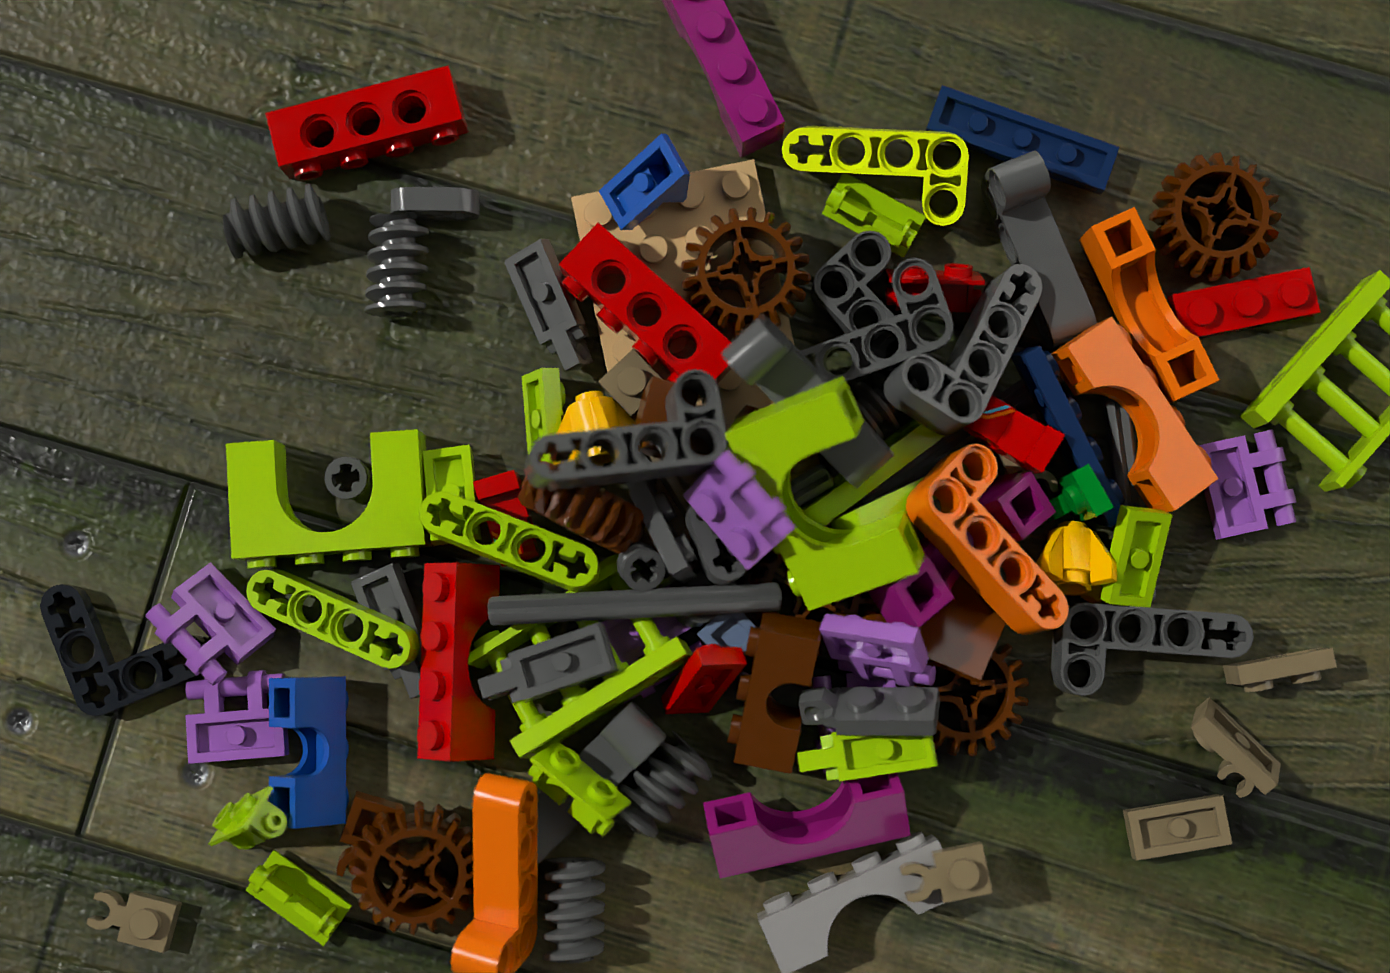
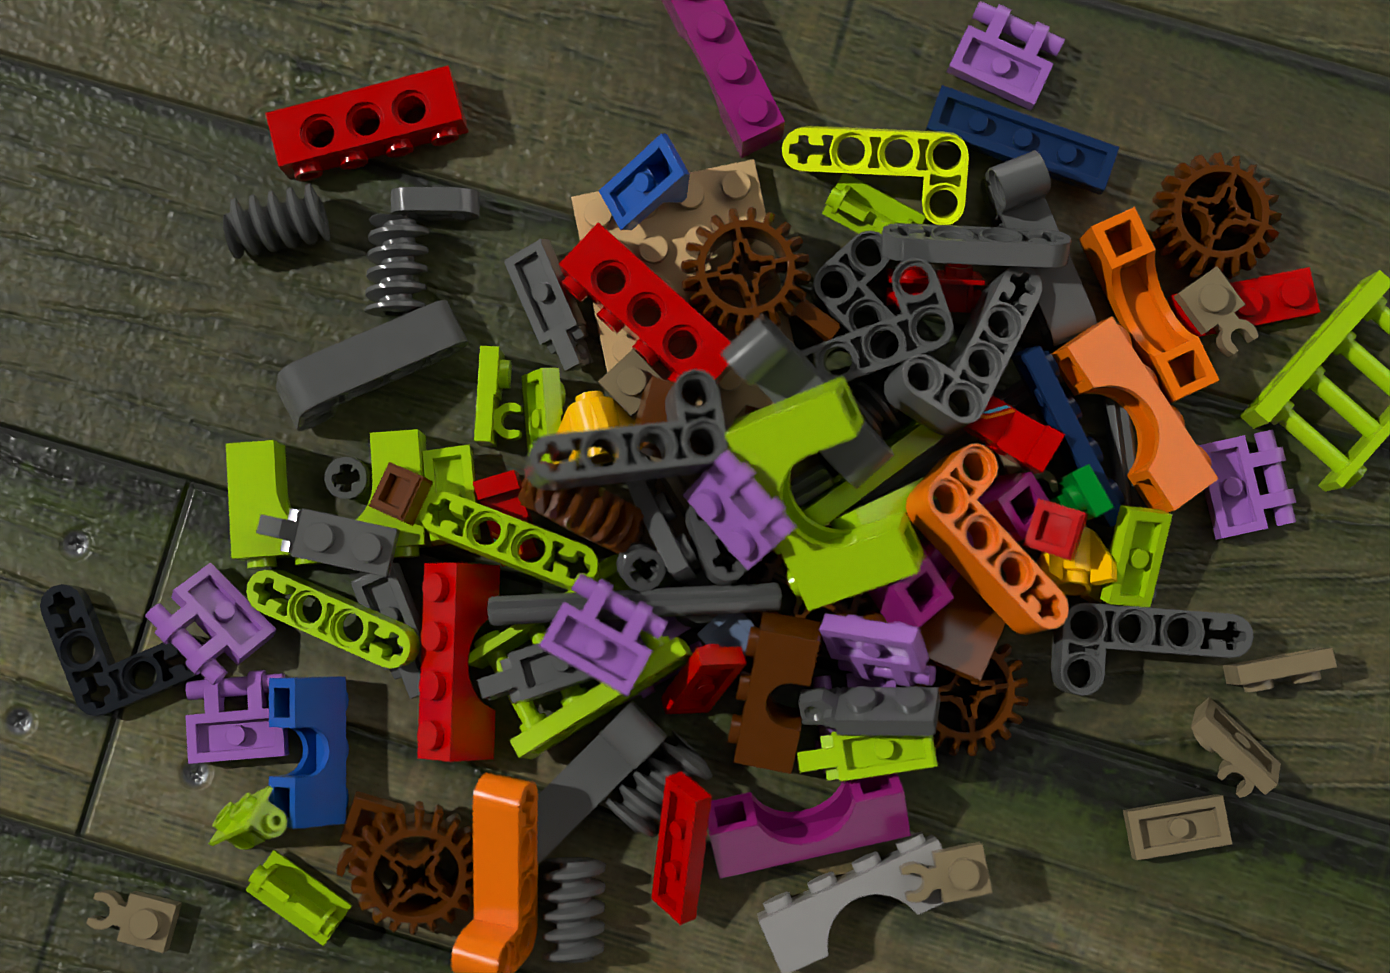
lime hinge [528,741,631,837] -> none
none -> dark grey hinge [256,508,400,577]
none -> dark grey beam [276,300,469,431]
none -> reddish brown tile [369,462,434,526]
none -> lime plate [474,346,523,447]
none -> medium lavender plate [539,573,668,697]
none -> red plate [651,771,712,925]
none -> reddish brown tile [790,299,840,343]
none -> dark grey beam [880,223,1071,268]
none -> medium lavender plate [947,1,1065,110]
none -> red tile [1024,498,1089,561]
none -> dark tan plate [1174,266,1258,357]

